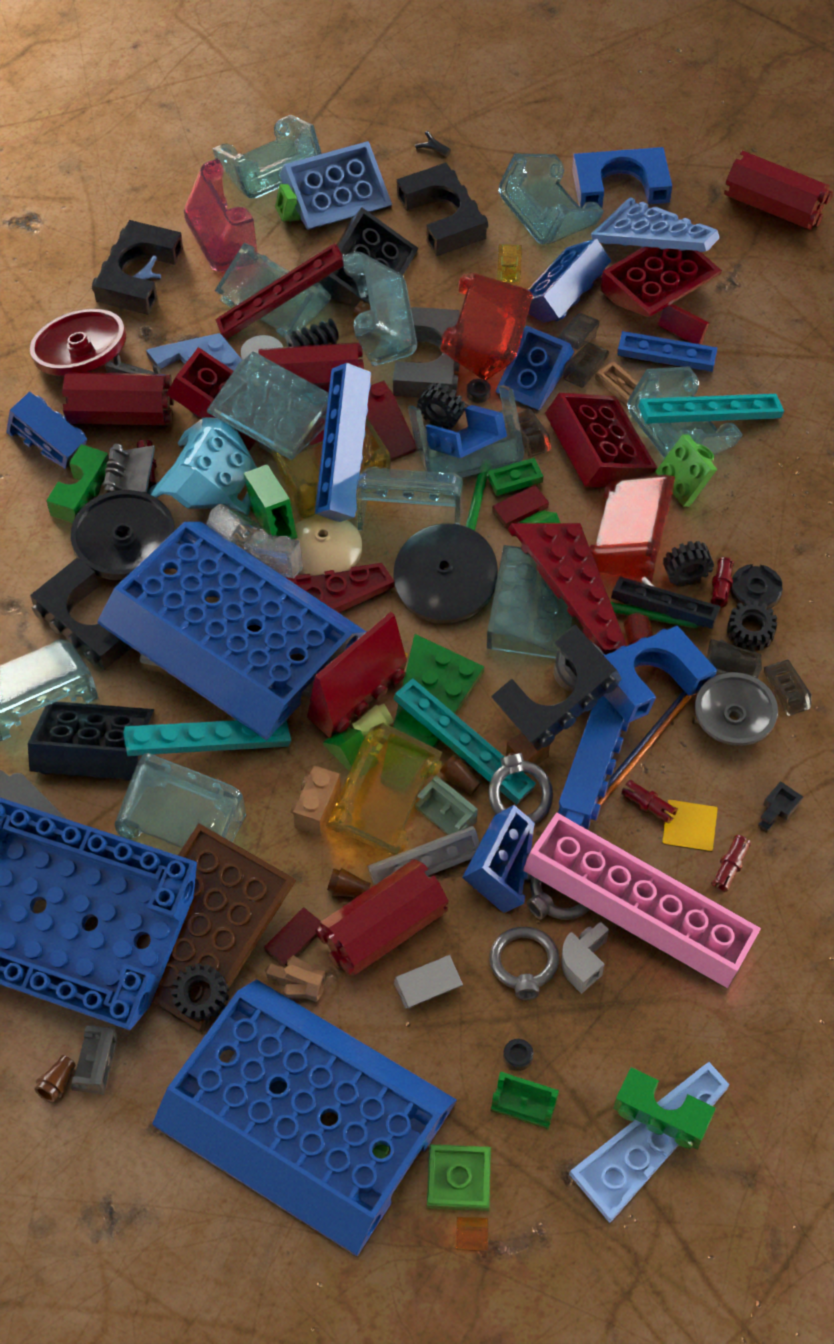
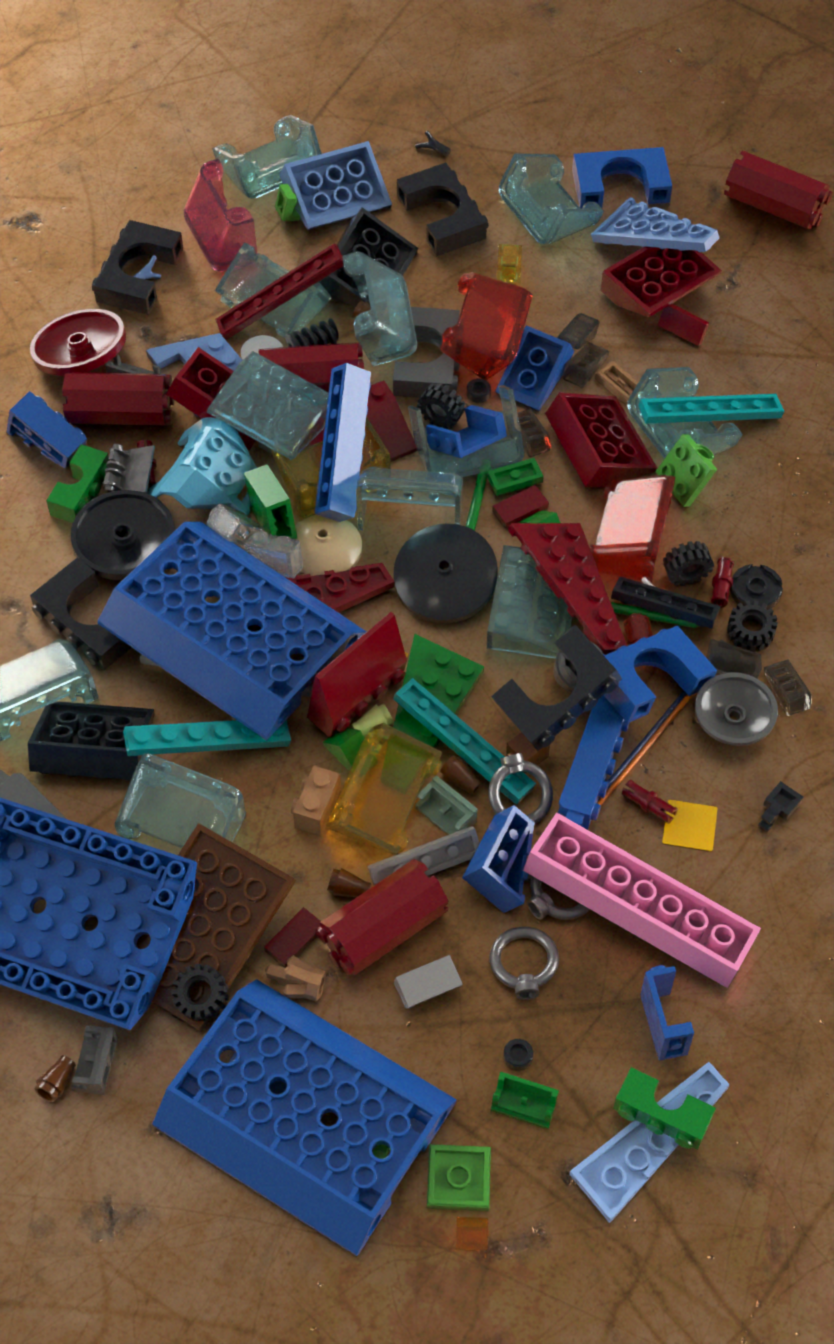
blue slope [514,238,611,323] -> none
light grey brick [561,922,609,994] -> none
blue plate [617,331,718,372] -> none
dark red pin [711,835,751,892] -> none
none -> blue panel [640,965,694,1061]

